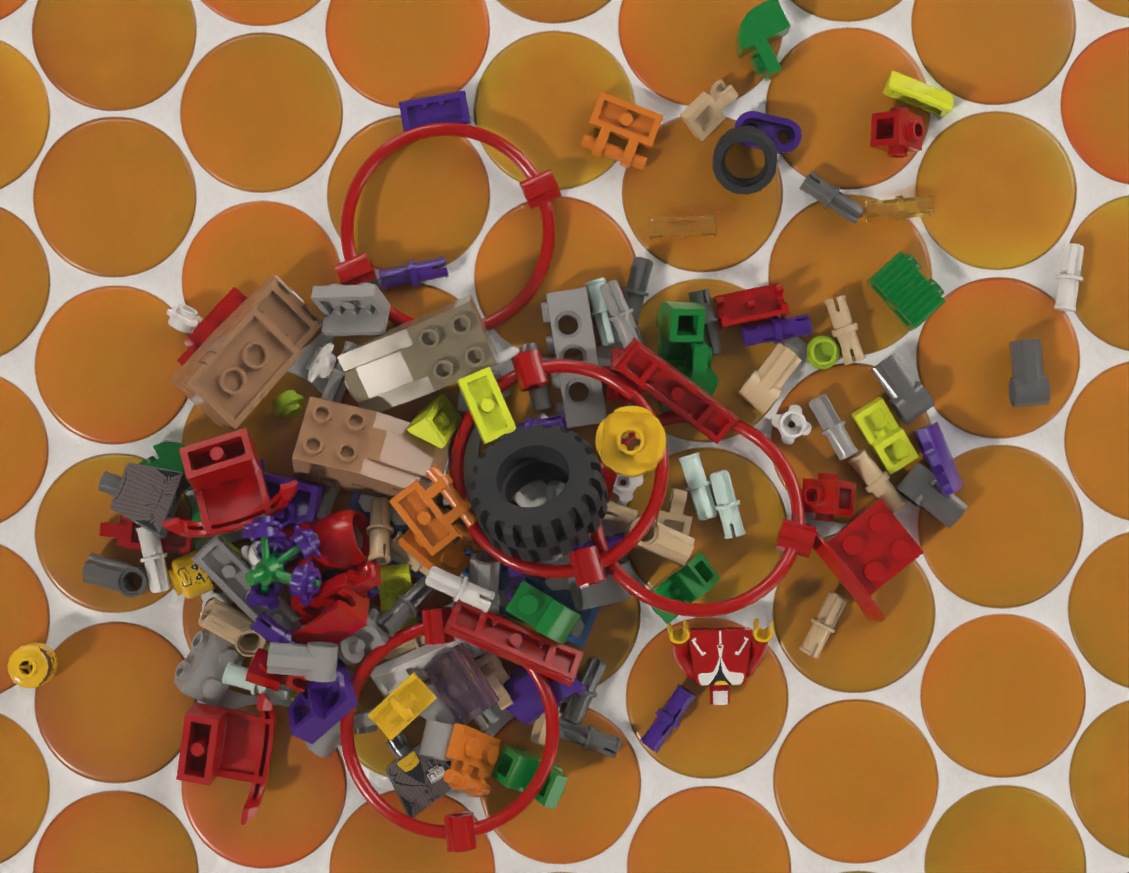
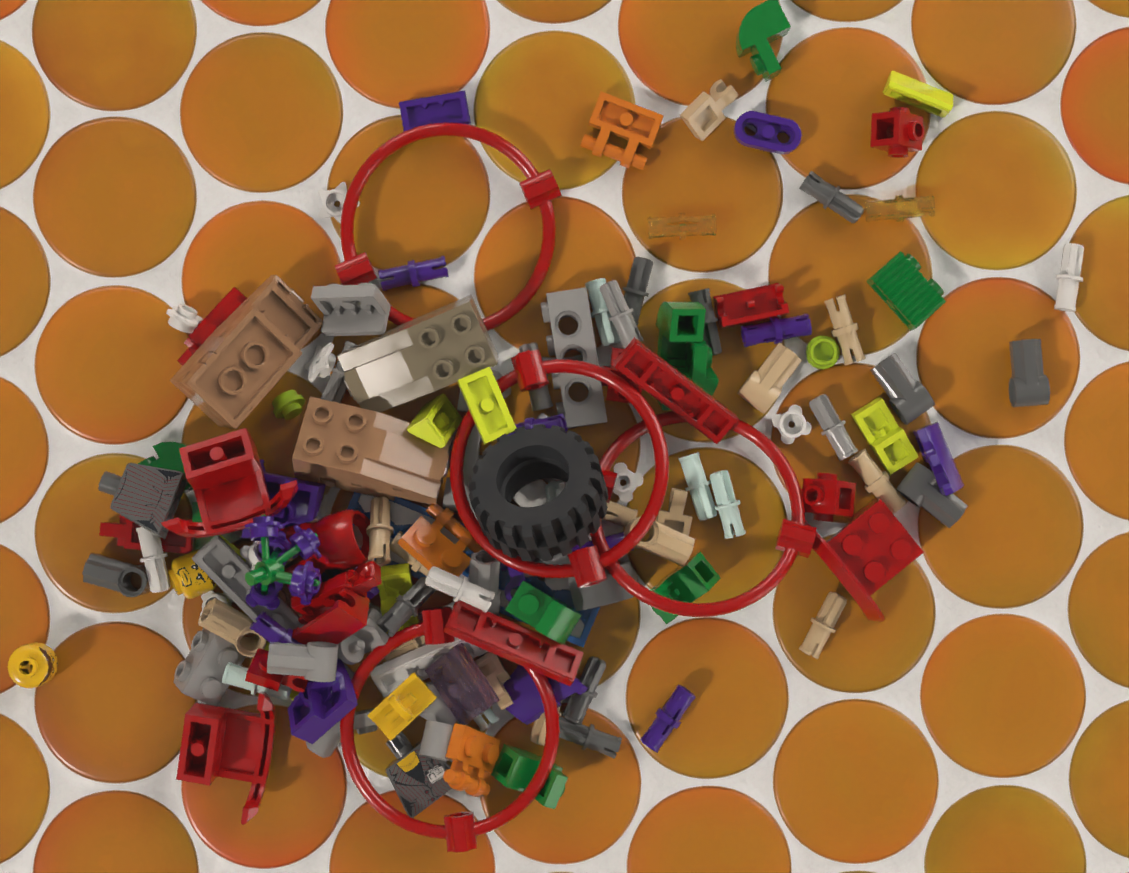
orange plate [389,465,478,556] -> none
yellow plate [595,406,667,477] -> none
red torso [667,618,774,705] -> none
black tyre [712,126,777,195] -> none
none -> white plate [318,182,360,224]

